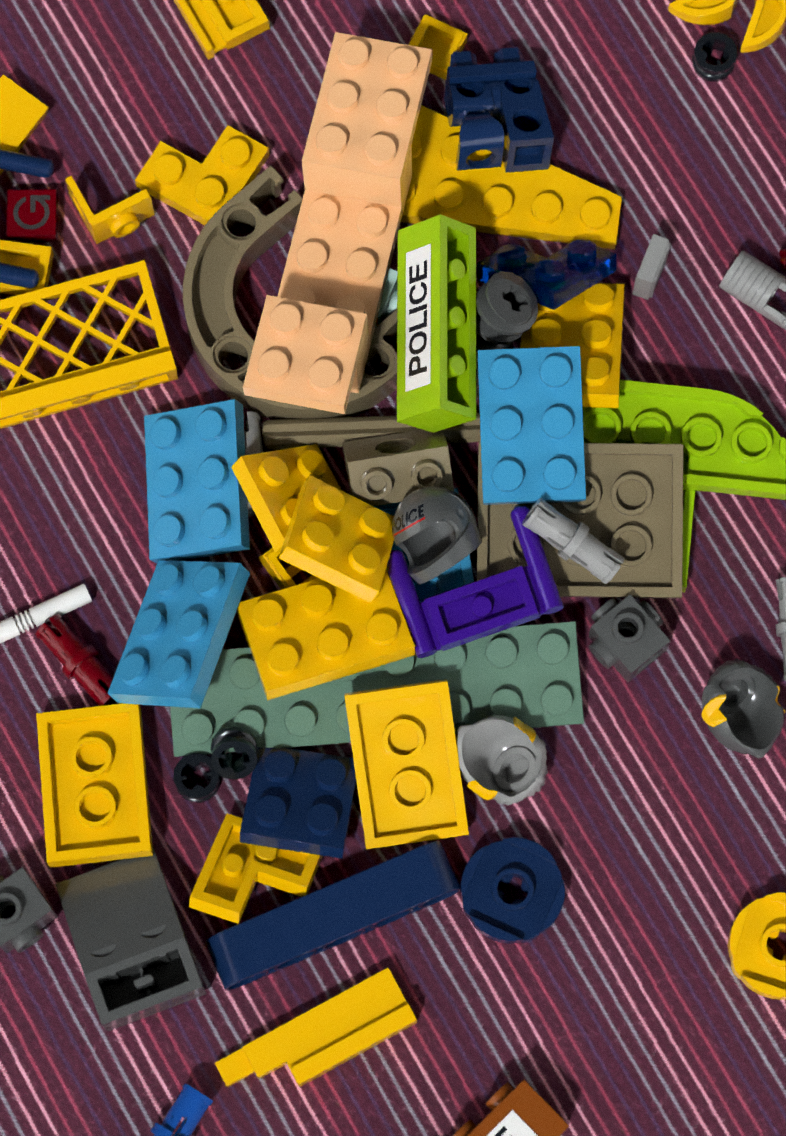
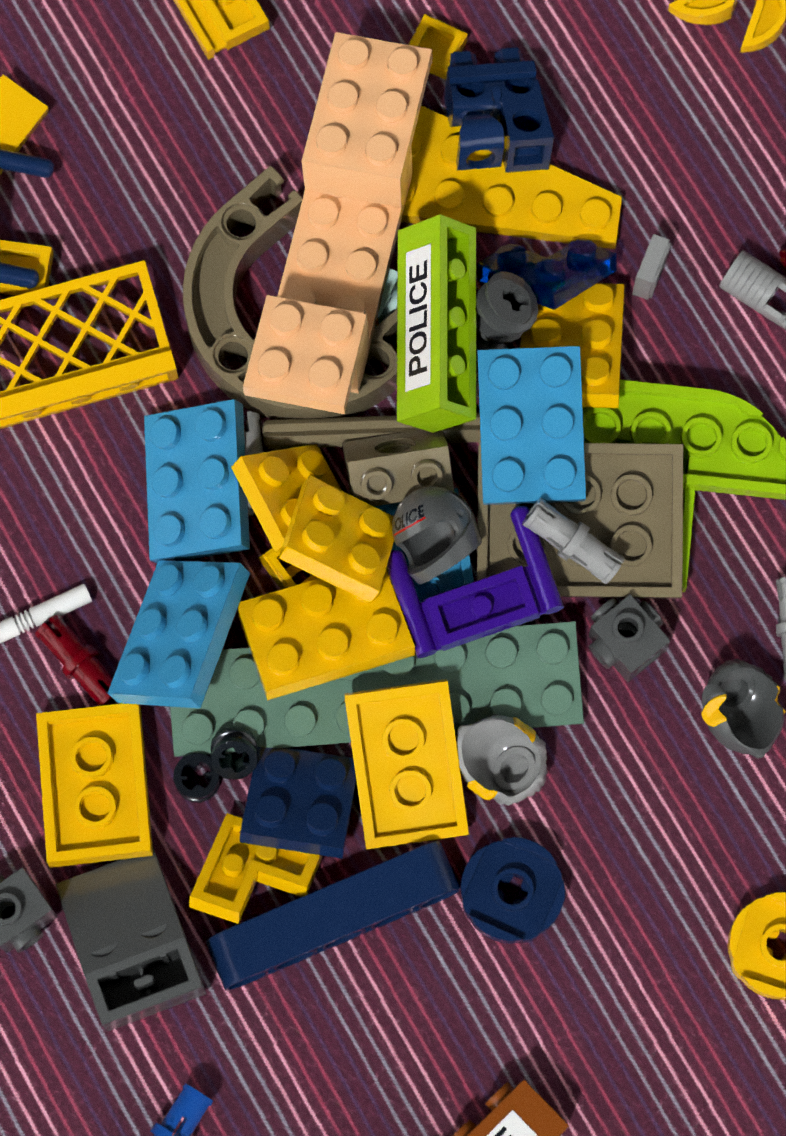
dark red tile [6,189,58,242] -> none
yellow bracket [65,175,155,244] -> none
yellow plate [135,125,270,225] -> none
yellow piece [215,968,417,1088] -> none
black bush [692,32,737,82] -> none

